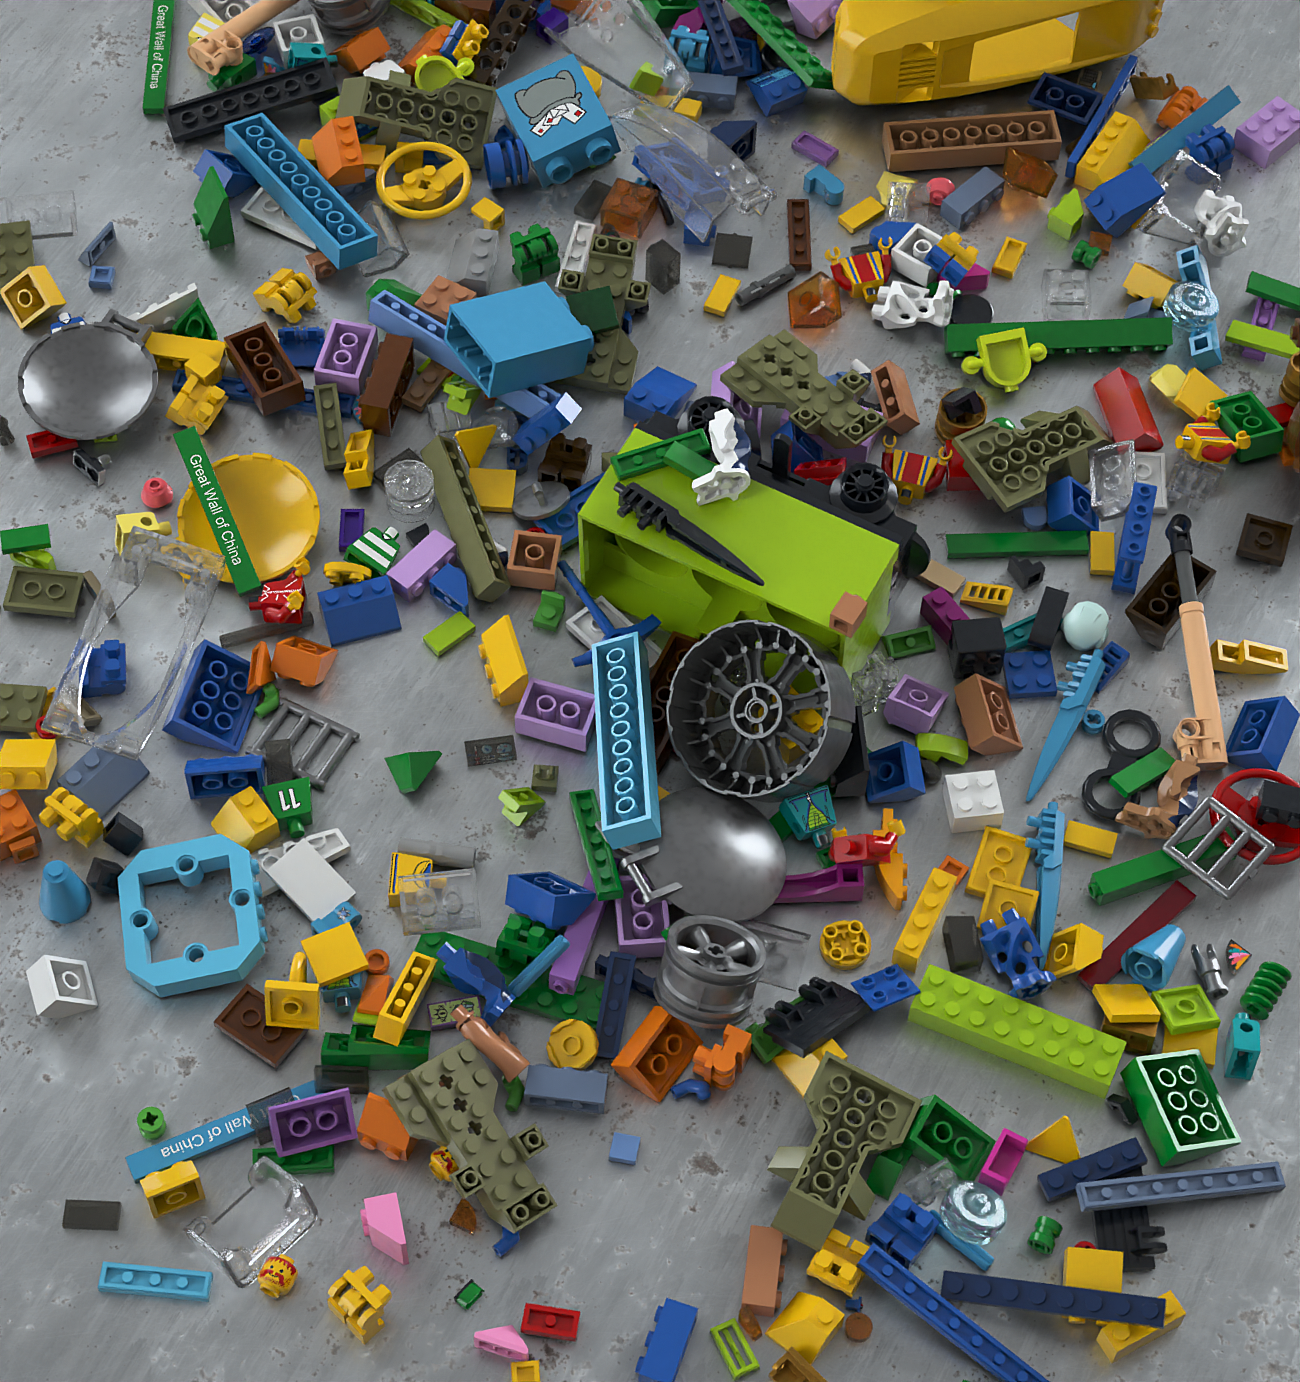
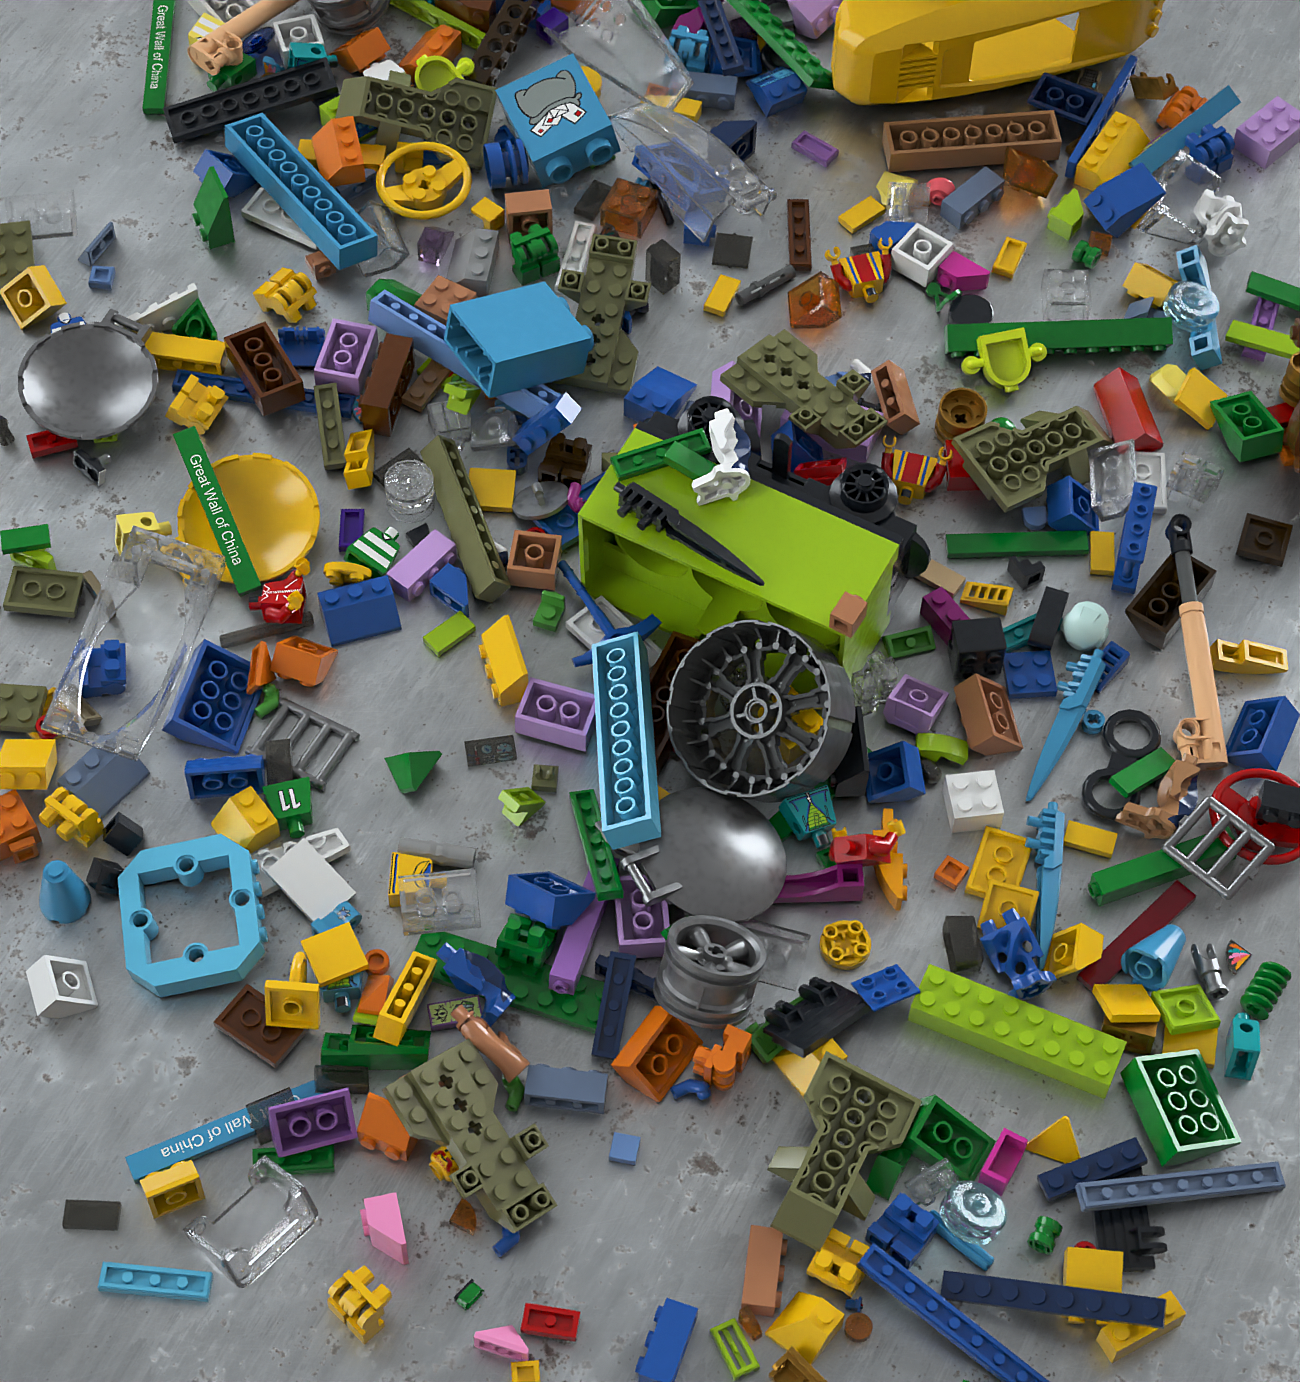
bright green wheel [137,1107,166,1140] -> none
coral cone [141,478,173,508] -> none
yellow panel [184,351,222,387] -> none
yellow head [257,1254,298,1298] -> none
yellow hips [439,19,489,65] -> none
yellow piece [455,424,497,468] -> none
dark azure axle [508,935,570,997] -> none
yellow tile [546,1019,599,1071] -> none
dark green tile [566,285,620,335] -> none
lime slope [629,61,664,96] -> none
dark azure leg [803,164,844,205] -> none
white hips [871,281,954,330] -> none
yellow brick [891,867,957,973] -> none
hips [923,232,979,287] -> none
black panel [941,387,983,420] -> none
black tile [1106,1093,1139,1125] -> none
torso [1175,402,1251,464] -> none
none -> clear purple slope [417,226,454,266]
none -> nougat brick [505,189,553,243]
none -> magenta arm [567,482,586,513]

